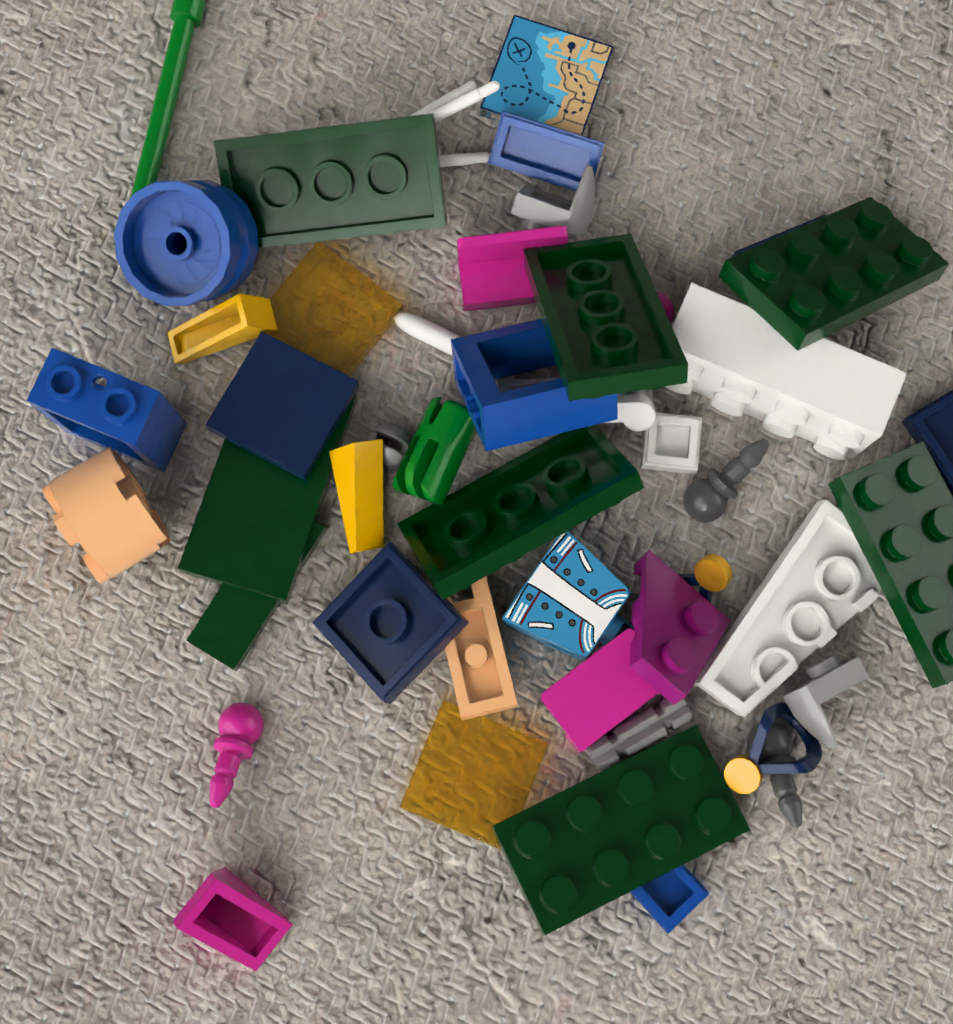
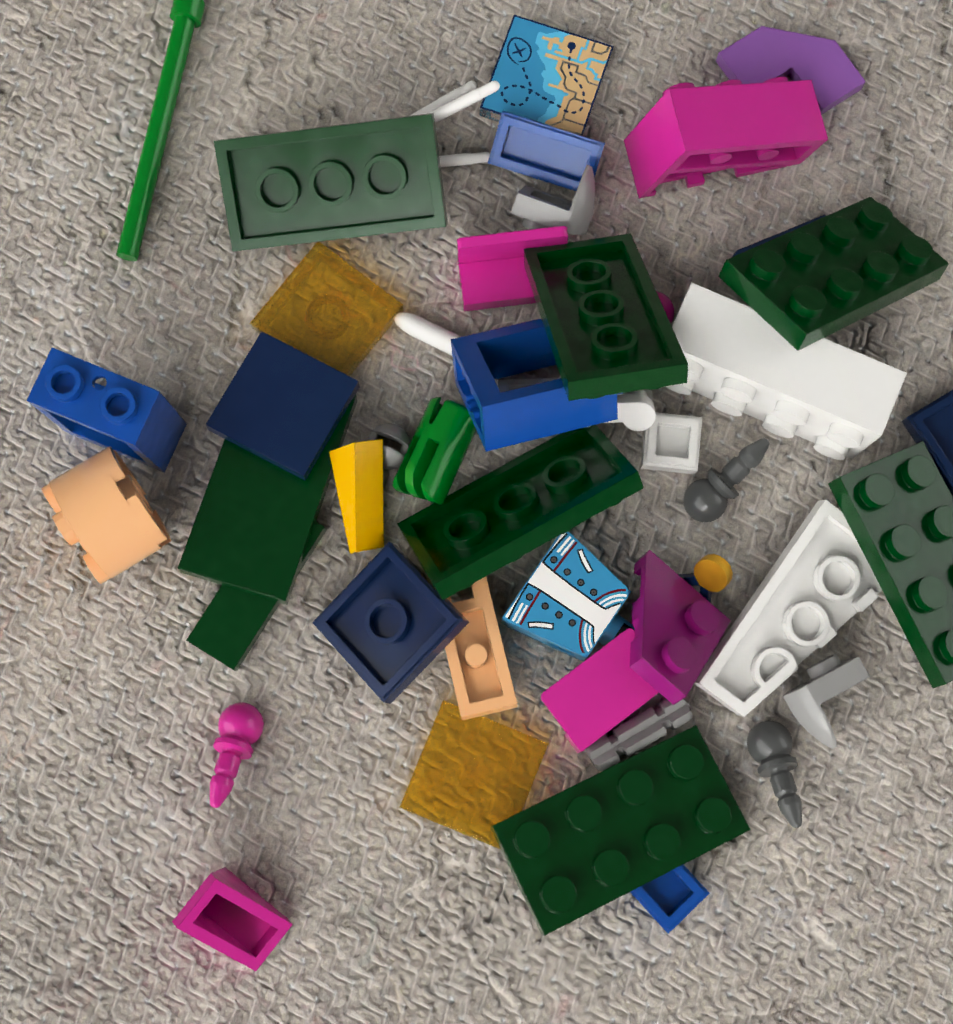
blue wheel [114,180,259,306] -> none
yellow piece [167,293,277,364] -> none
dark blue piece [724,702,823,794] -> none
none -> dark pink wedge [624,77,828,199]
none -> medium lavender tile [716,26,866,115]

